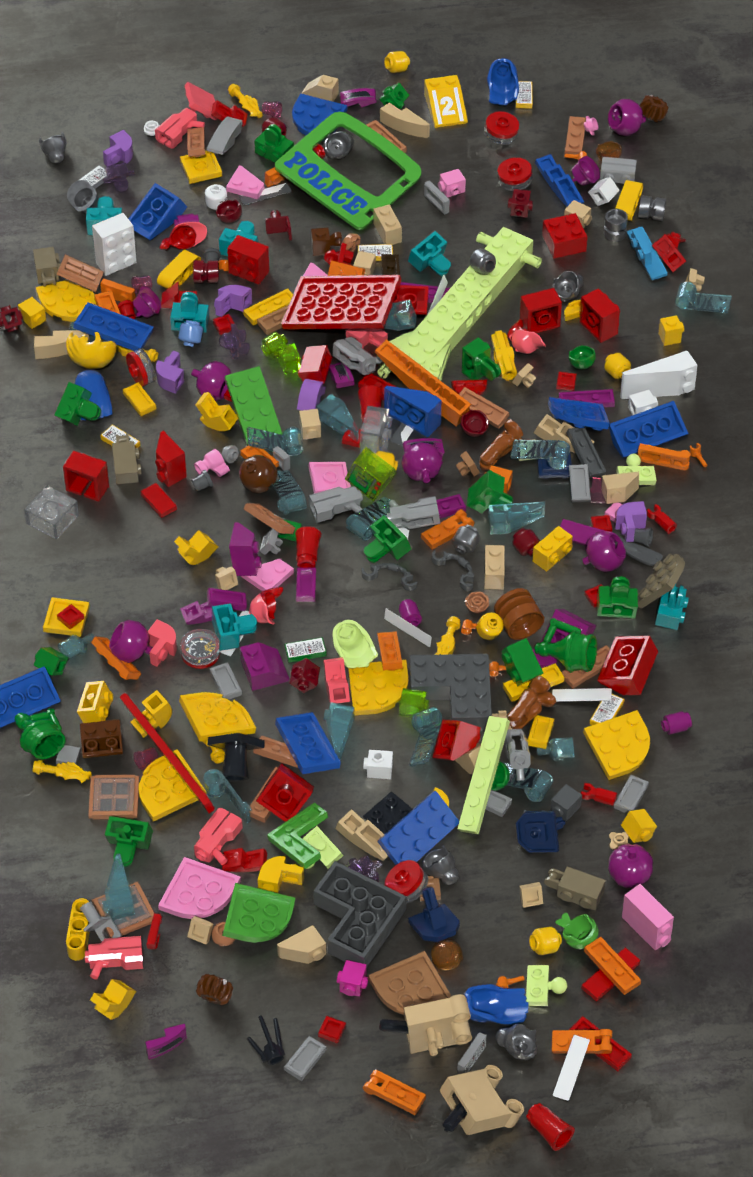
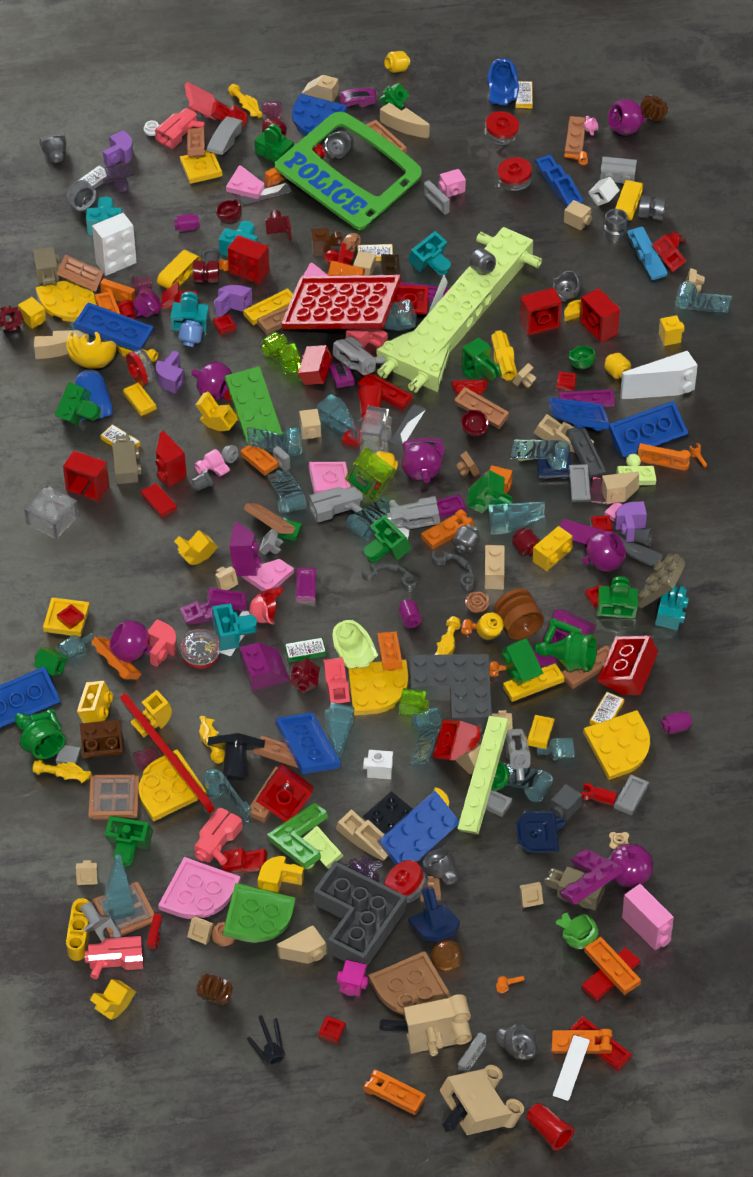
blue slope [129,183,187,241] -> none
magenta slope [145,1023,187,1060] -> none
red hair [160,222,207,250] -> none
yellow plate [179,692,256,742] -> none
white head [205,184,228,210] -> none
light grey tile [210,662,242,700] -> none
clear purple hips [219,324,250,359] -> none
reddish brown cylinder [239,455,277,493] -> none
light grey tile [284,1036,327,1081] -> none
red plant [295,527,322,568] -> none
medium lavender brick [297,379,326,411] -> none
tan brick [373,204,402,245] -> none
orange slope [375,339,471,427] -> none
blue slope [384,386,442,437] -> none
white sticker [384,608,432,647] -> none
yellow slope [424,75,468,128] -> none
blue hair [464,984,529,1024] -> none
dark orange piece [479,419,523,470] -> none
coral hair [507,319,546,354] -> none
dark orange piece [507,676,556,729] -> none
dark red brick [508,189,533,218] -> none
yellowish green plate [526,965,567,1006] -> none
yellow head [529,927,562,955] -> none
red brick [542,213,587,259] -> none
white sticker [552,688,612,702] -> none
magenta piece [572,156,600,186] -> none
clear orange hair [595,141,622,162] -> none
yellow brick [621,809,657,843] -> none
white brick [628,390,658,415] -> none
red bar [647,504,677,534] -> none
none -> tan tile [76,860,98,885]
none -> magenta plate [560,849,623,905]

